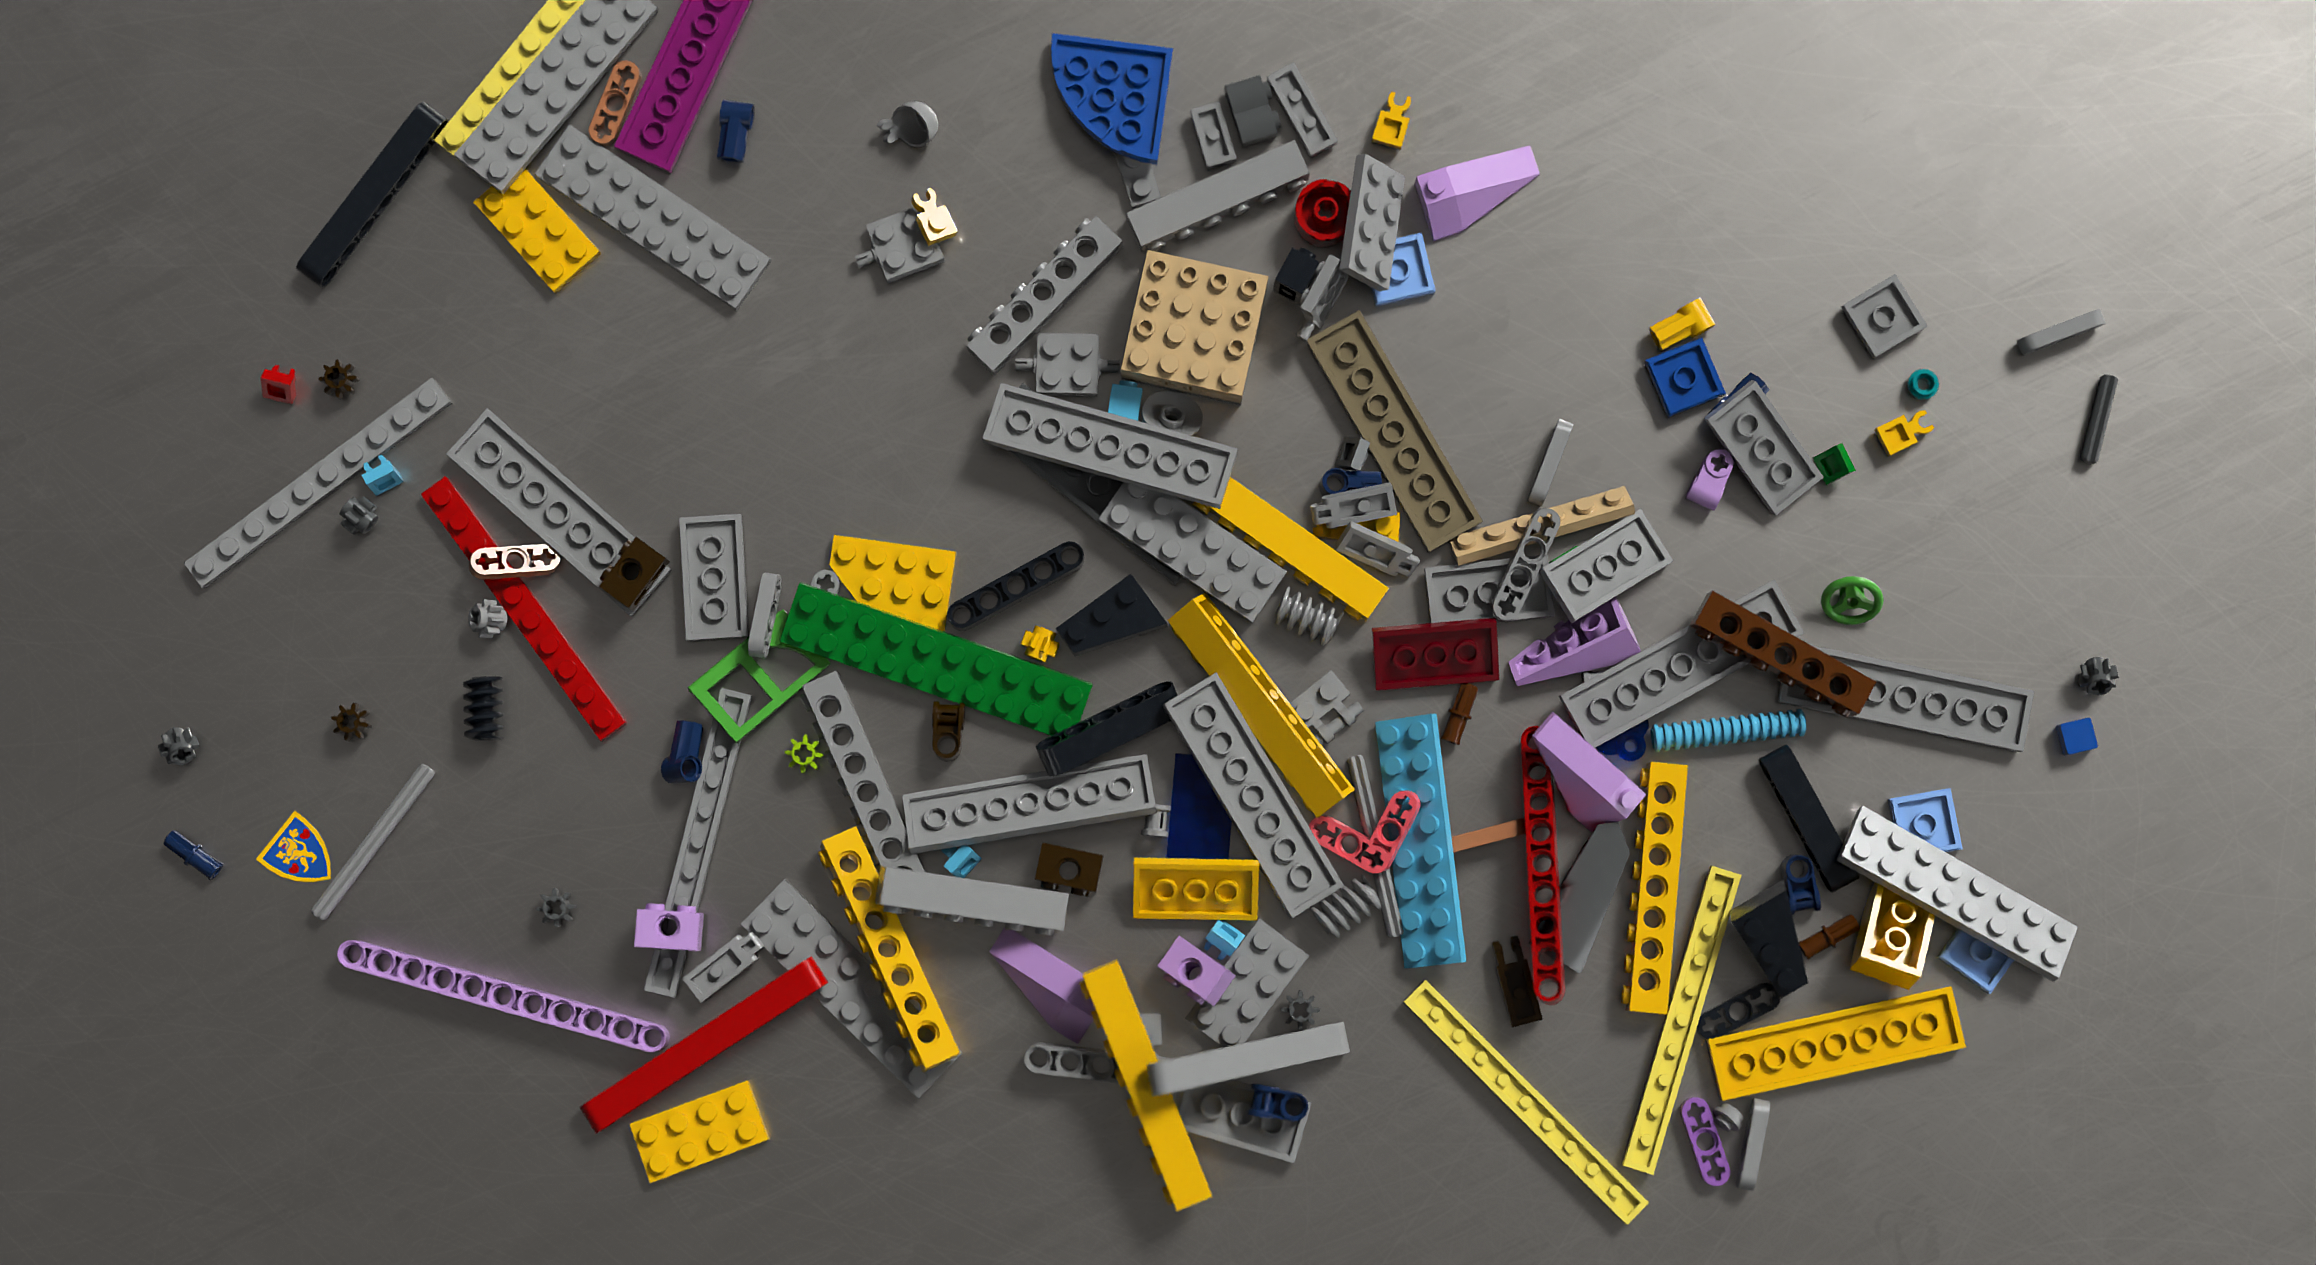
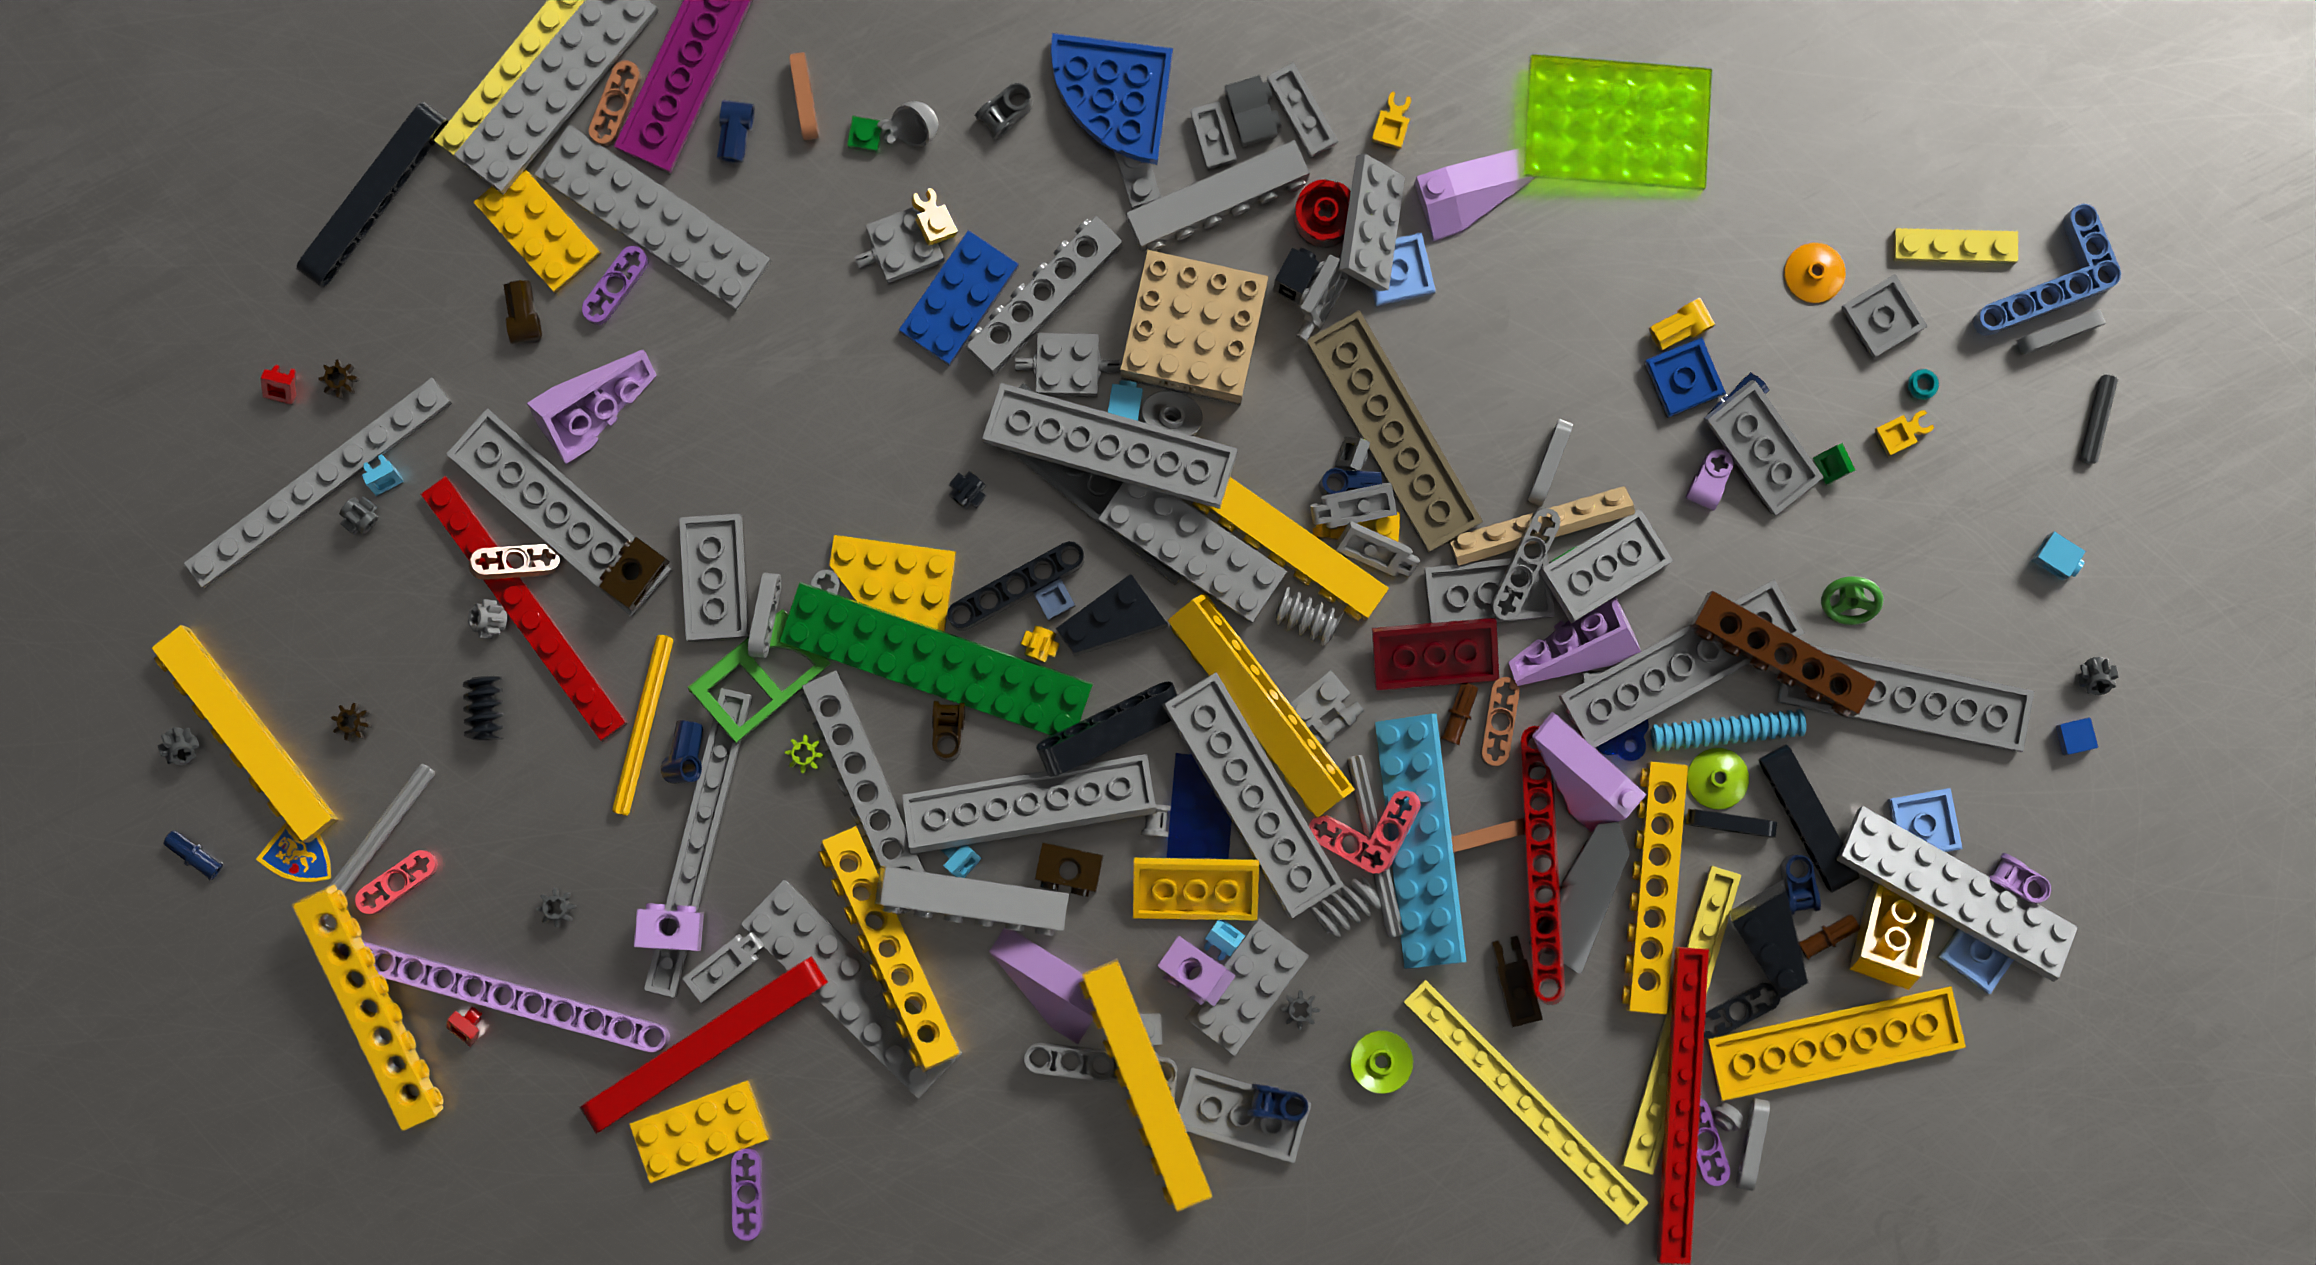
light grey beam [1146,1021,1350,1096] -> none
none -> yellow brick [152,625,339,843]
none -> yellow brick [292,884,443,1131]
none -> coral beam [355,850,438,914]
none -> red tile [446,1006,482,1047]
none -> dark brown piece [503,280,542,344]
none -> lavender wedge [527,349,656,464]
none -> medium lavender beam [582,246,648,325]
none -> yellow axle [612,635,673,816]
none -> medium lavender beam [731,1148,762,1241]
none -> nougat beam [789,52,819,141]
none -> green plate [847,116,882,153]
none -> blue plate [899,230,1019,366]
none -> black gear [949,471,986,509]
none -> dark grey piece [975,83,1033,139]
none -> sand blue plate [1034,578,1075,621]
none -> lime dish [1351,1031,1413,1094]
none -> nougat beam [1481,677,1520,767]
none -> clear neon green plate [1523,54,1712,190]
none -> red plate [1657,947,1709,1265]
none -> black beam [1686,809,1777,838]
none -> lime dish [1687,748,1749,810]
none -> light orange dish [1784,243,1846,303]
none -> light yellow plate [1893,228,2018,264]
none -> medium blue beam [1973,203,2121,336]
none -> lavender piece [1989,853,2051,904]
none -> medium azure brick [2031,531,2086,580]

